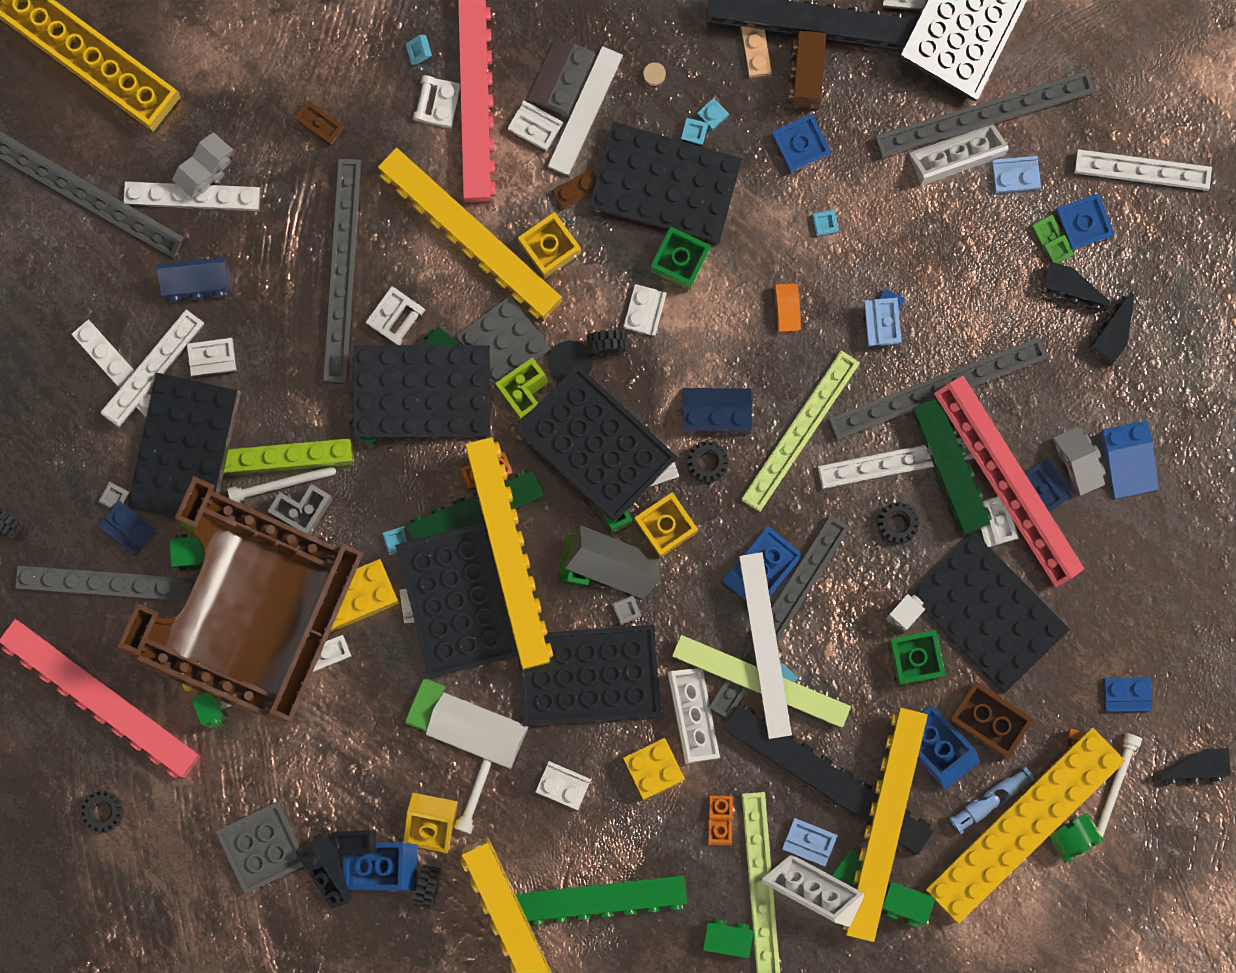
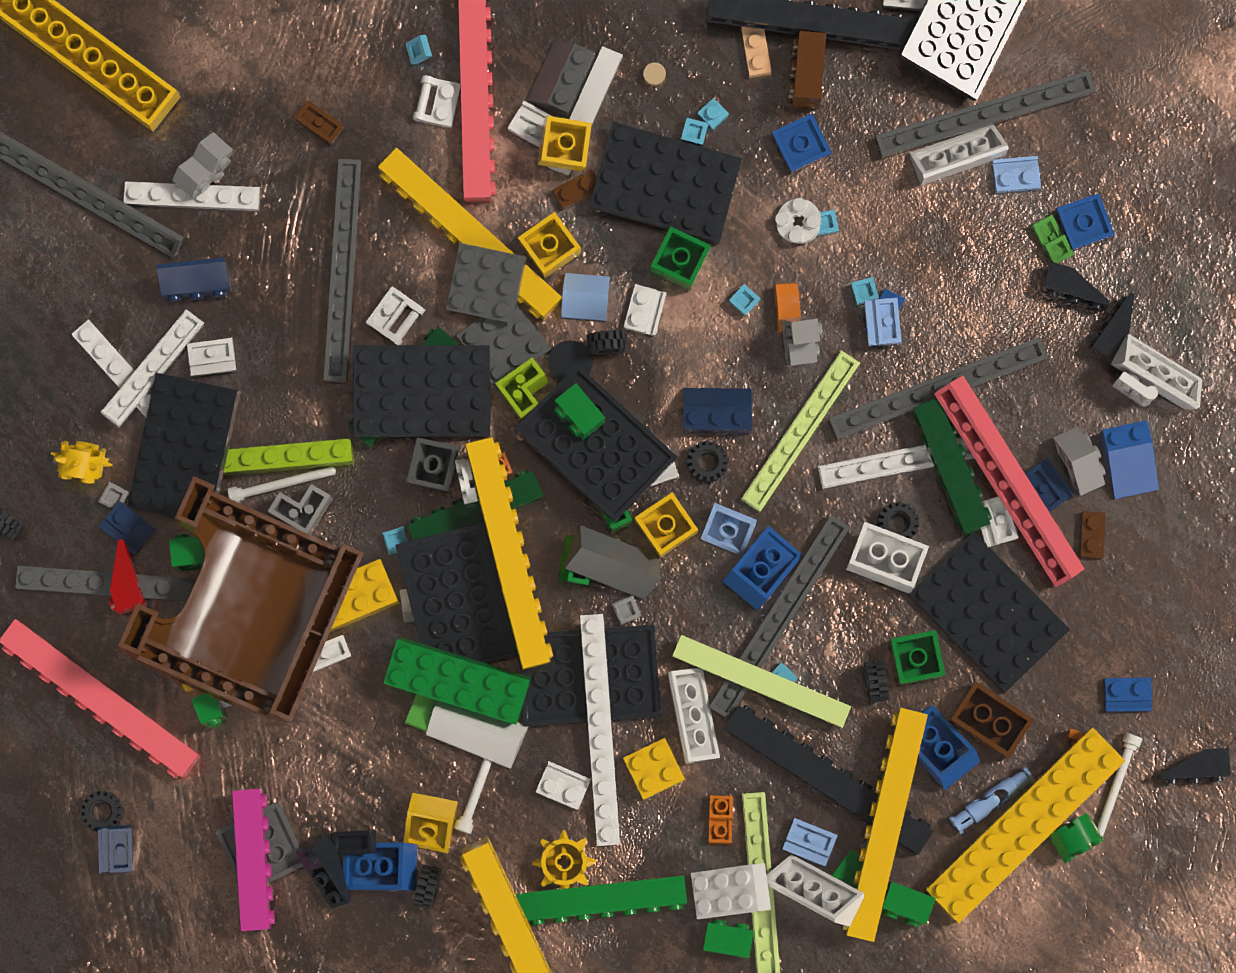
white tile [739,552,792,739] -> none
white brick [886,594,925,634] -> none
white plate [1074,149,1212,191] -> none
none -> yellow brick [51,441,113,483]
none -> dark blue plate [97,825,133,874]
none -> red slope [108,539,146,615]
none -> dark pink brick [232,789,275,931]
none -> green brick [384,637,531,725]
none -> dark grey slope [406,438,459,491]
none -> dark grey plate [446,243,527,323]
none -> white plate [455,457,478,504]
none -> yellow brick [532,830,596,889]
none -> yellow brick [538,116,592,172]
none -> green brick [554,383,605,440]
none -> light blue slope [561,273,610,322]
none -> white plate [580,614,620,846]
none -> white brick [691,863,771,919]
none -> light blue slope [701,503,757,556]
none -> medium azure plate [729,284,761,317]
none -> white plate [775,198,822,244]
none -> light grey brick [781,316,823,366]
none -> white slope [846,522,929,593]
none -> medium azure plate [850,277,879,306]
none -> black tyre [864,659,889,703]
none -> reddish brown plate [1080,511,1106,559]
none -> white slope [1111,334,1202,410]
none -> white plate [1113,371,1158,407]

